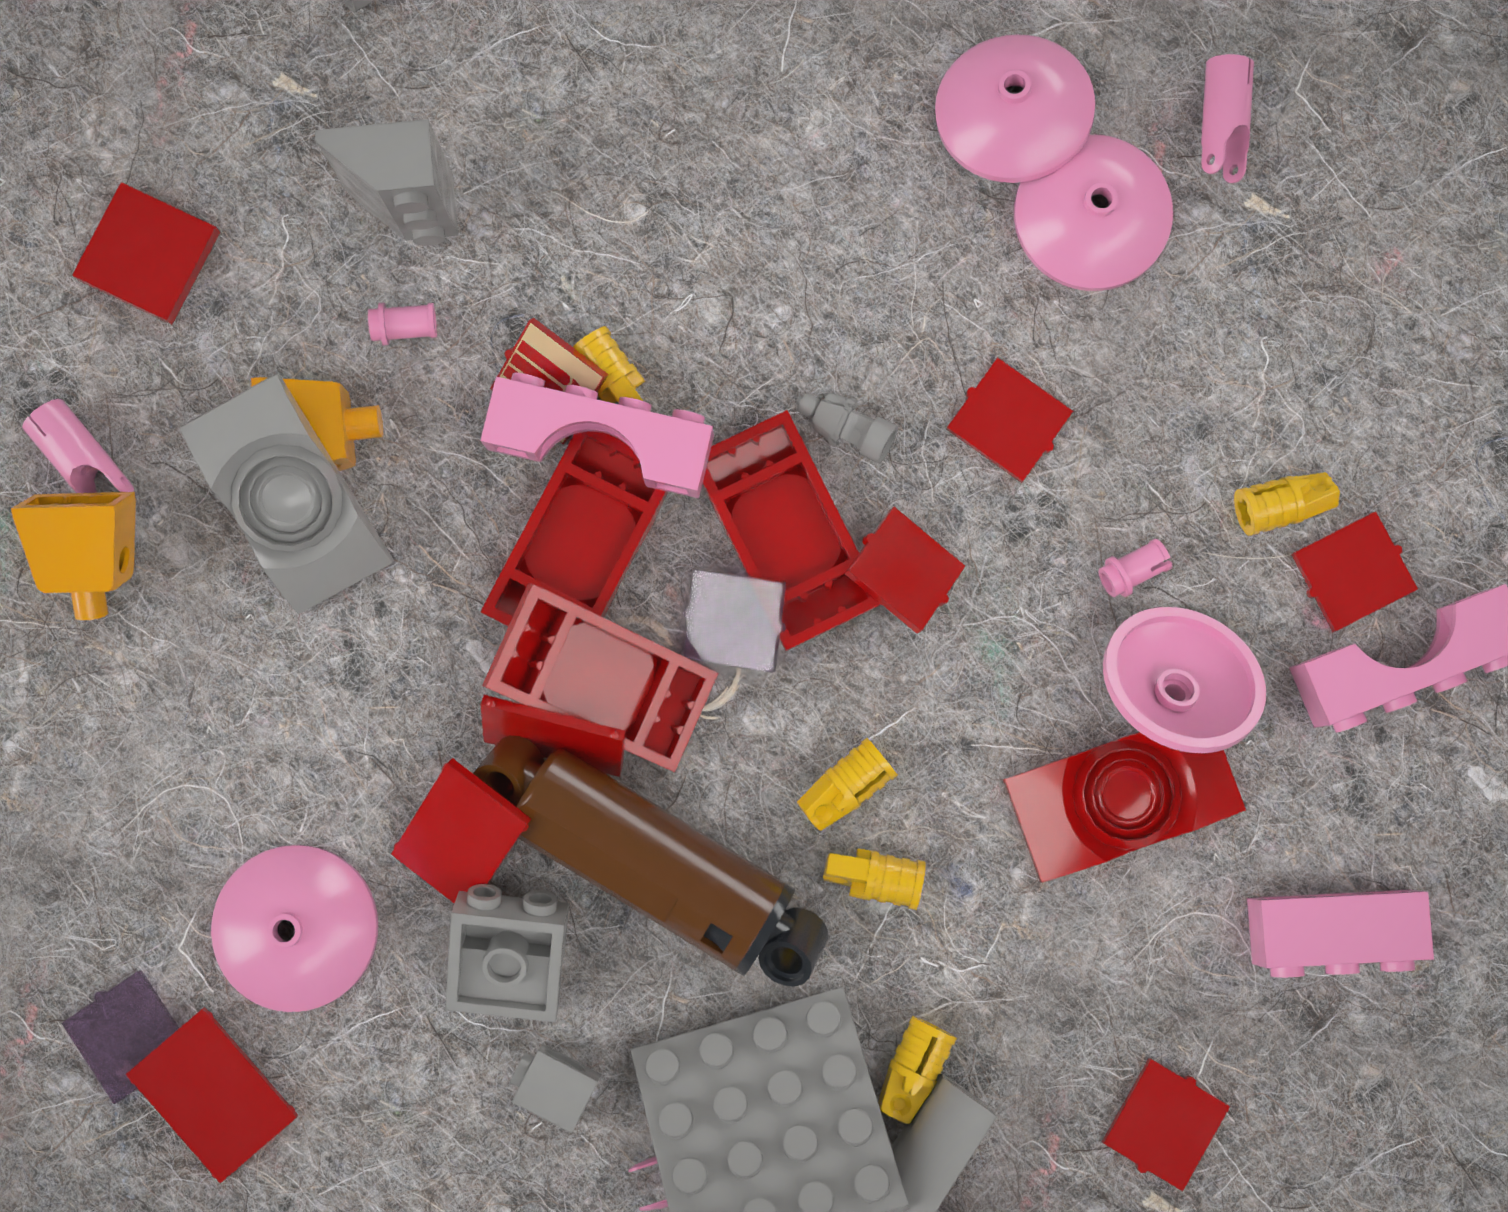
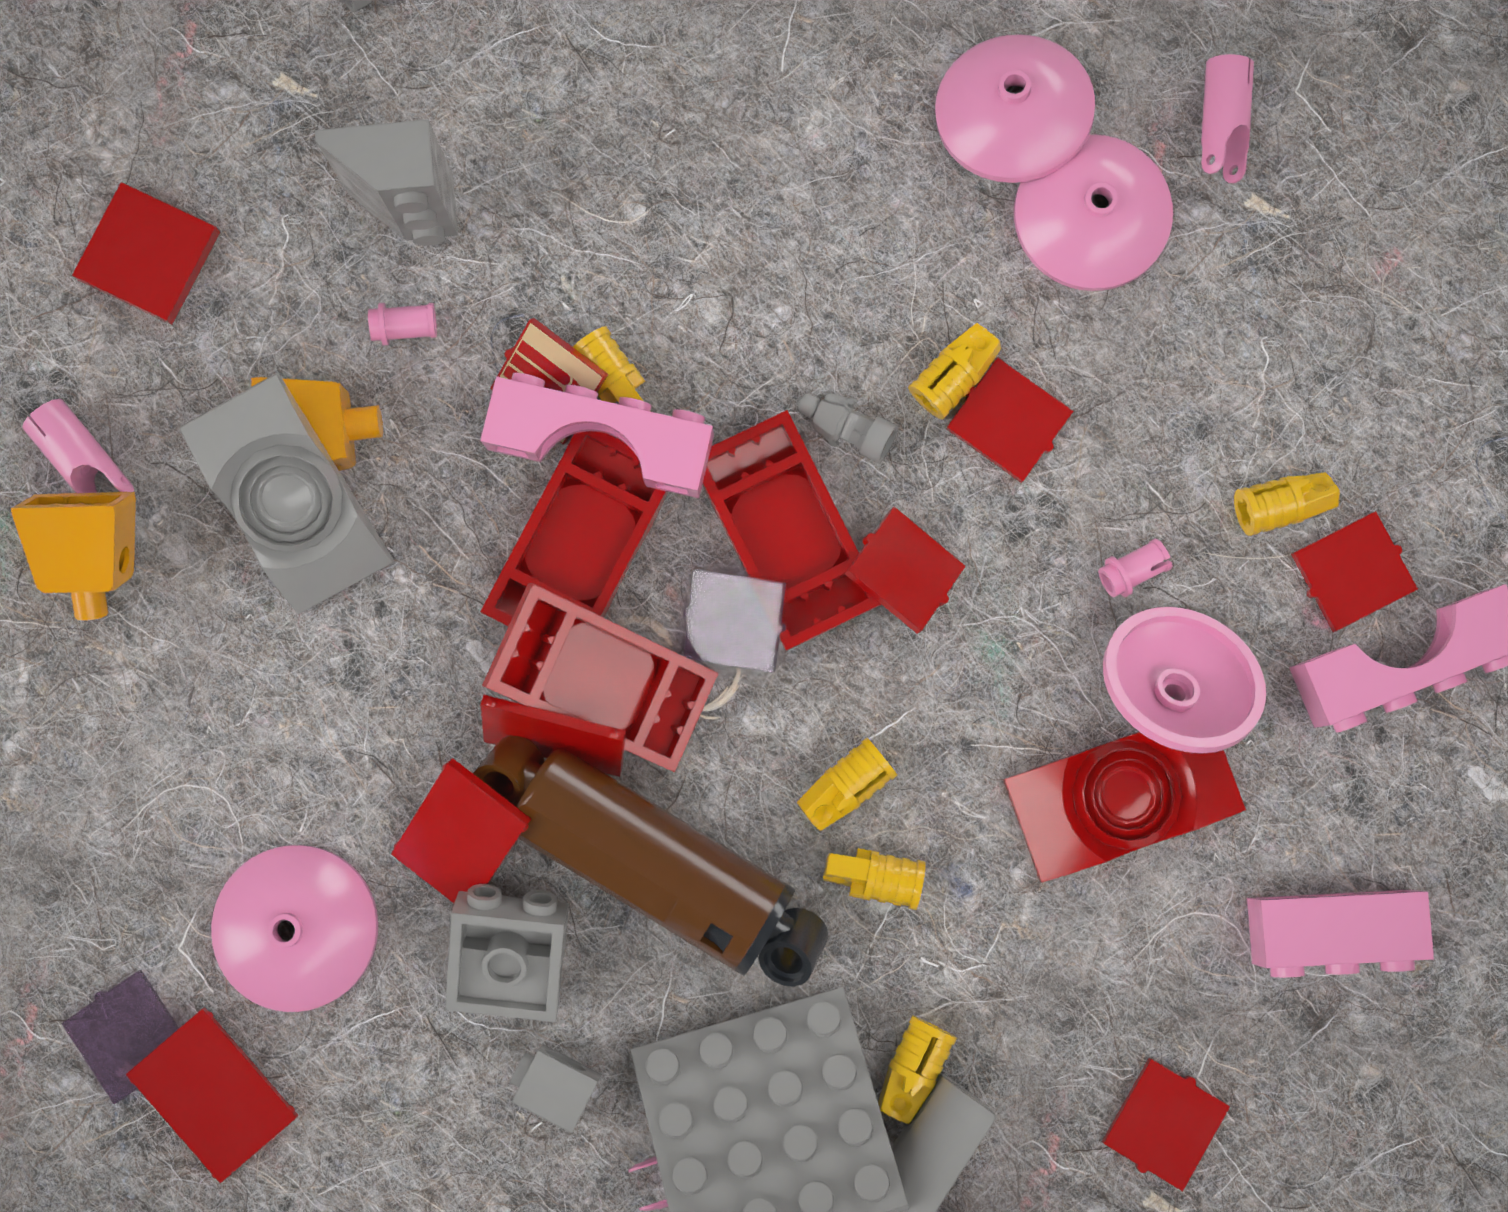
none -> yellow hinge [908,323,1001,420]

